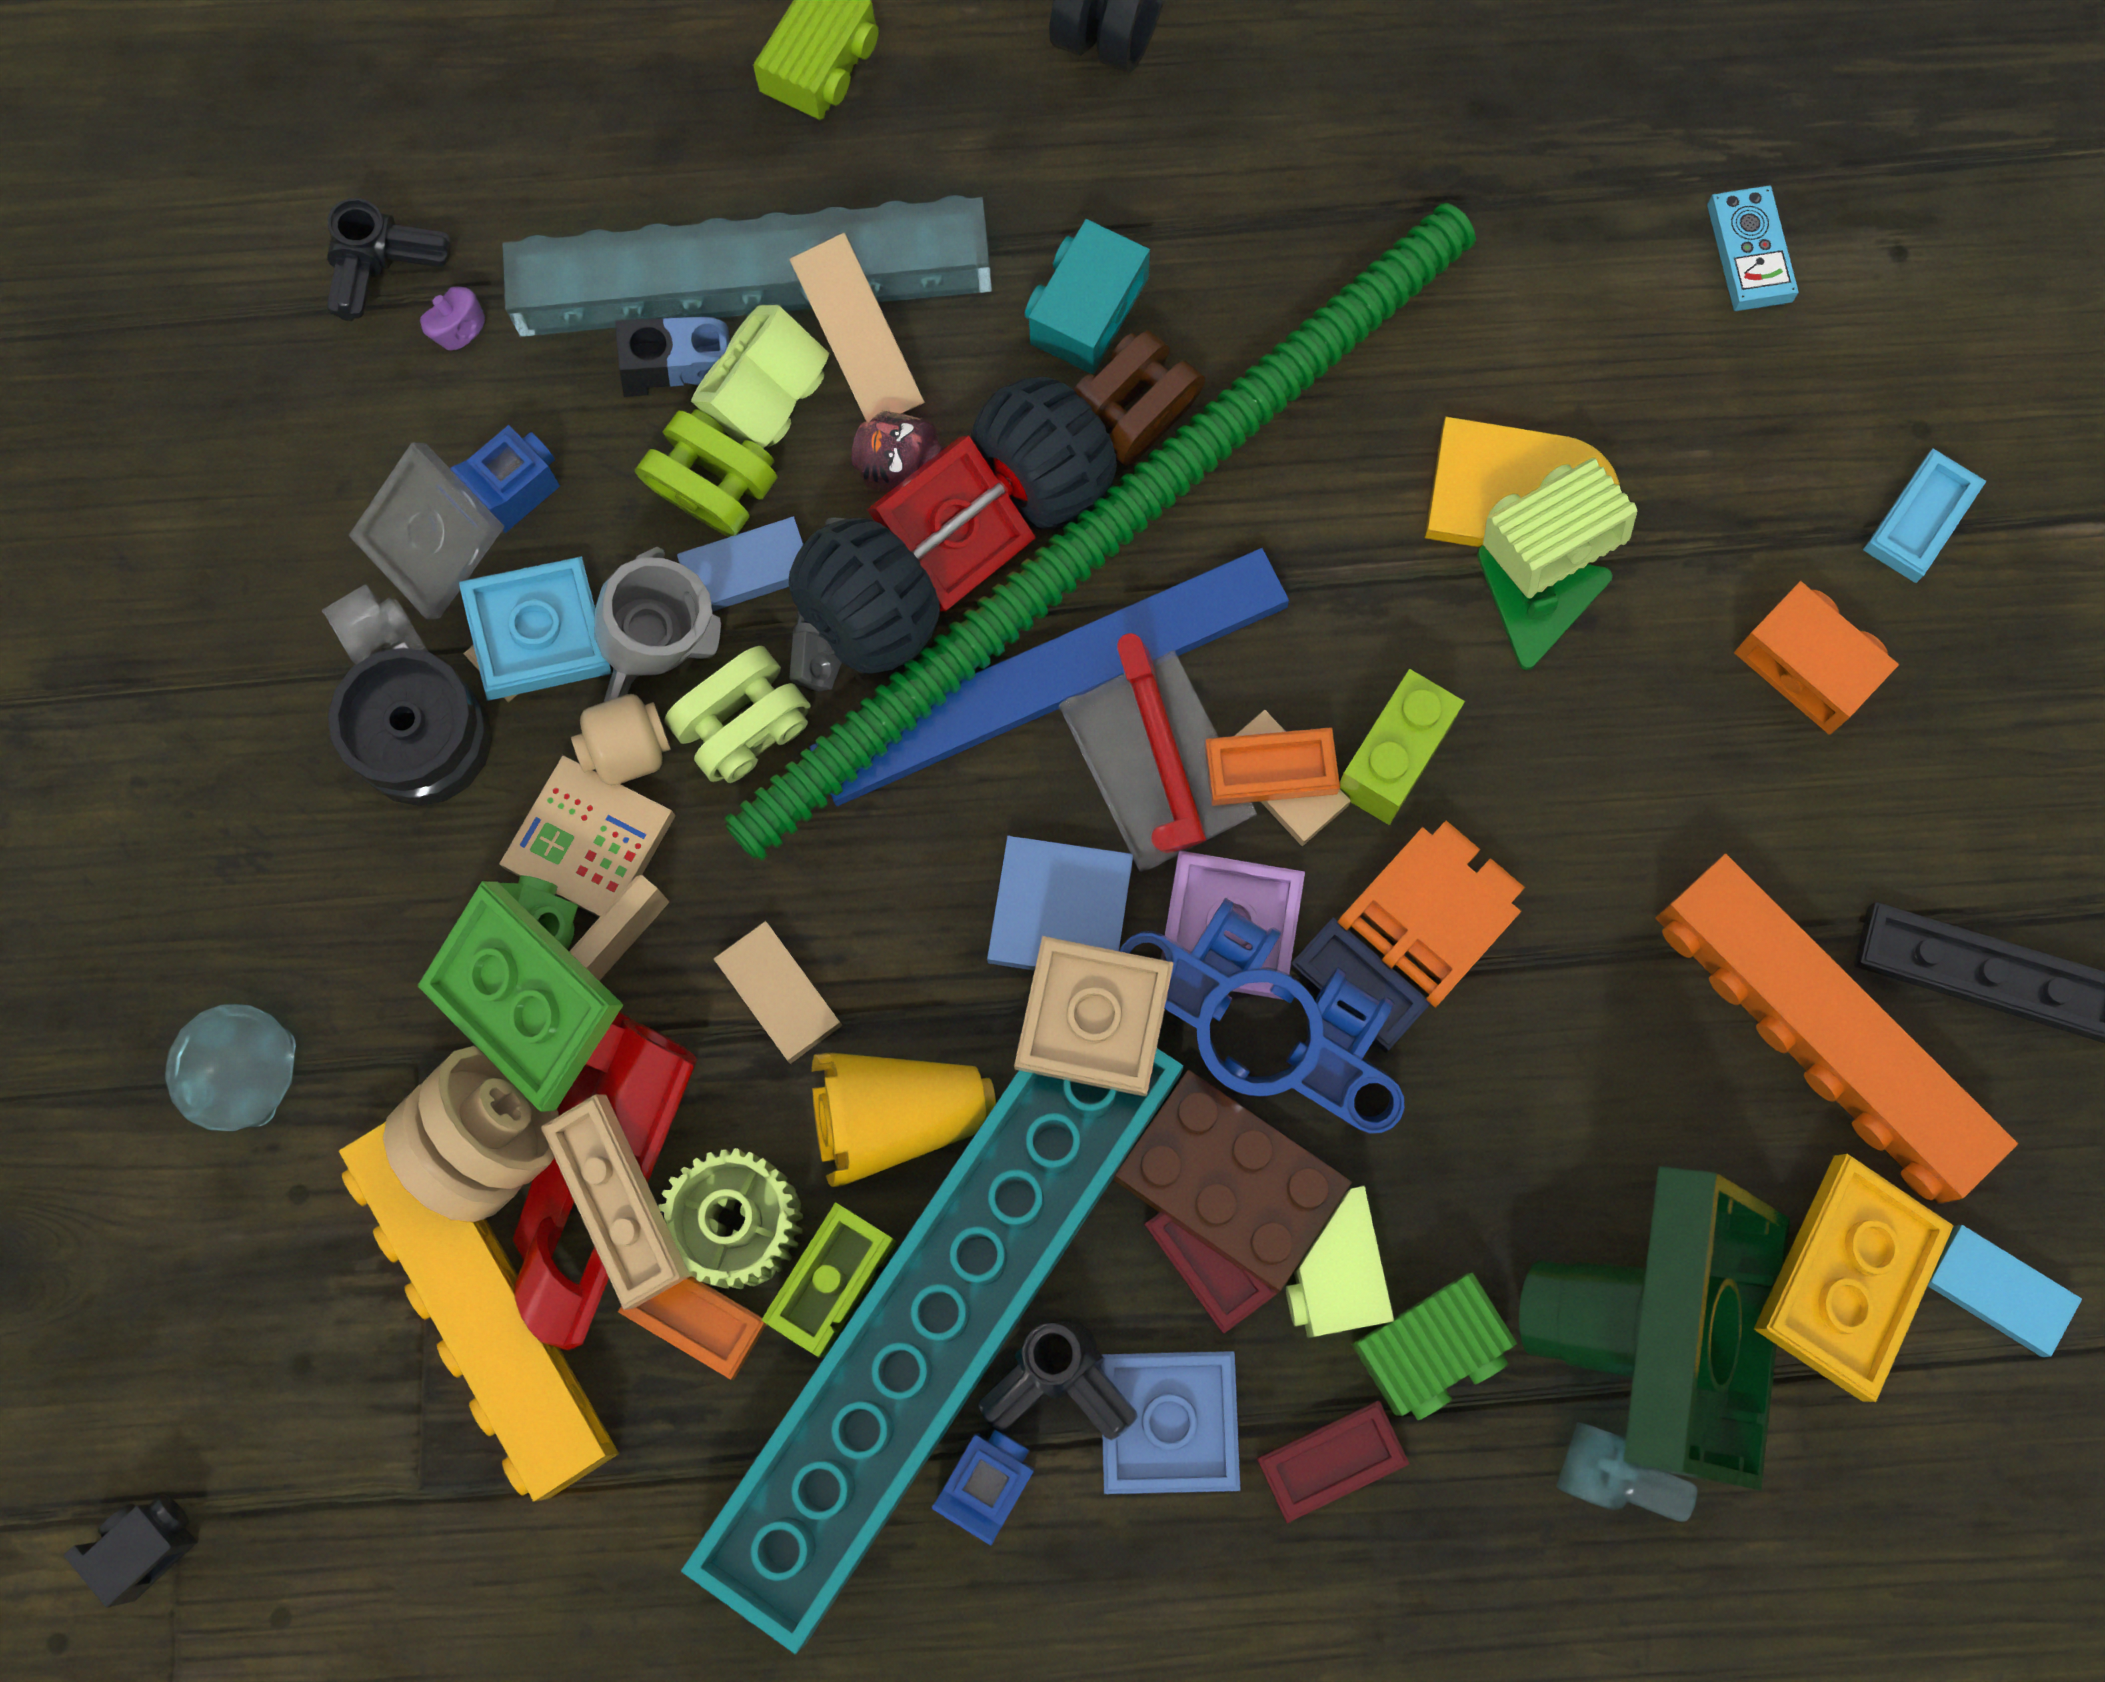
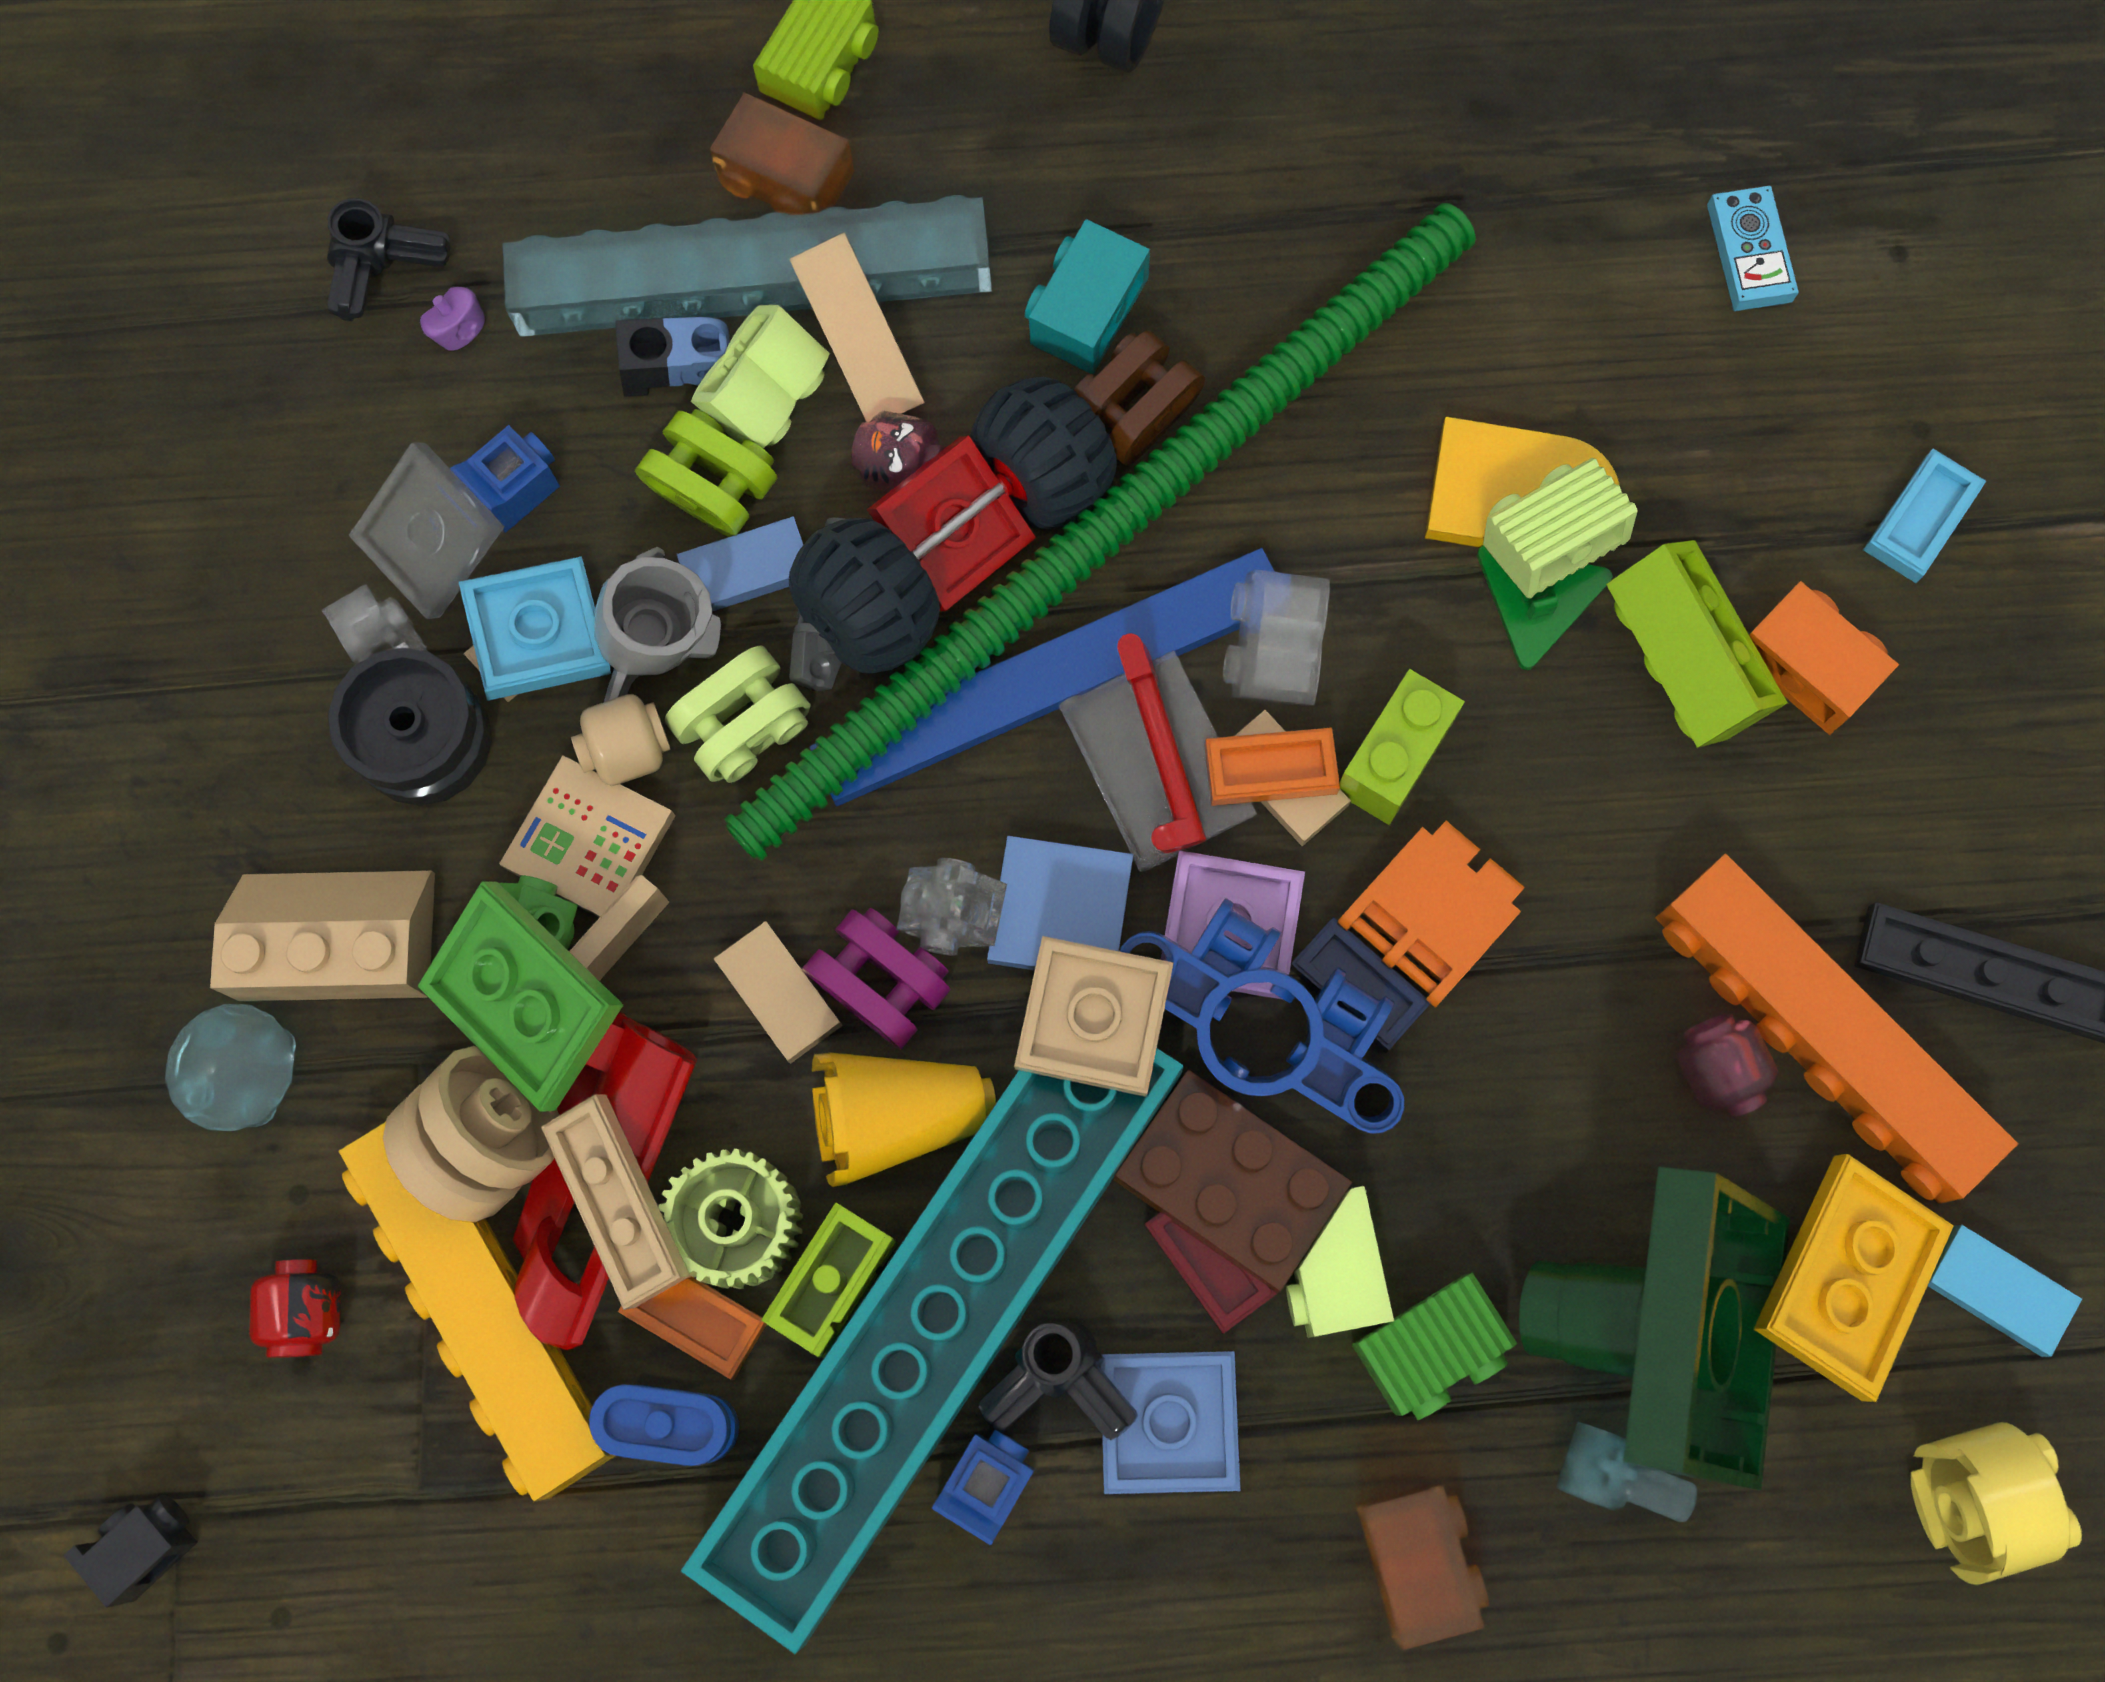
dark red tile [1256,1400,1409,1523] -> none
none -> tan slope [210,871,435,1001]
none -> red head [249,1259,341,1358]
none -> blue brick [589,1385,739,1466]
none -> clear orange brick [709,92,854,228]
none -> magenta brick [802,908,951,1050]
none -> clear brick [896,858,1007,956]
none -> clear brick [1223,569,1330,707]
none -> clear orange brick [1355,1483,1489,1650]
none -> lime brick [1606,540,1788,748]
none -> clear pink head [1677,1013,1778,1116]
none -> light yellow brick [1911,1422,2082,1585]

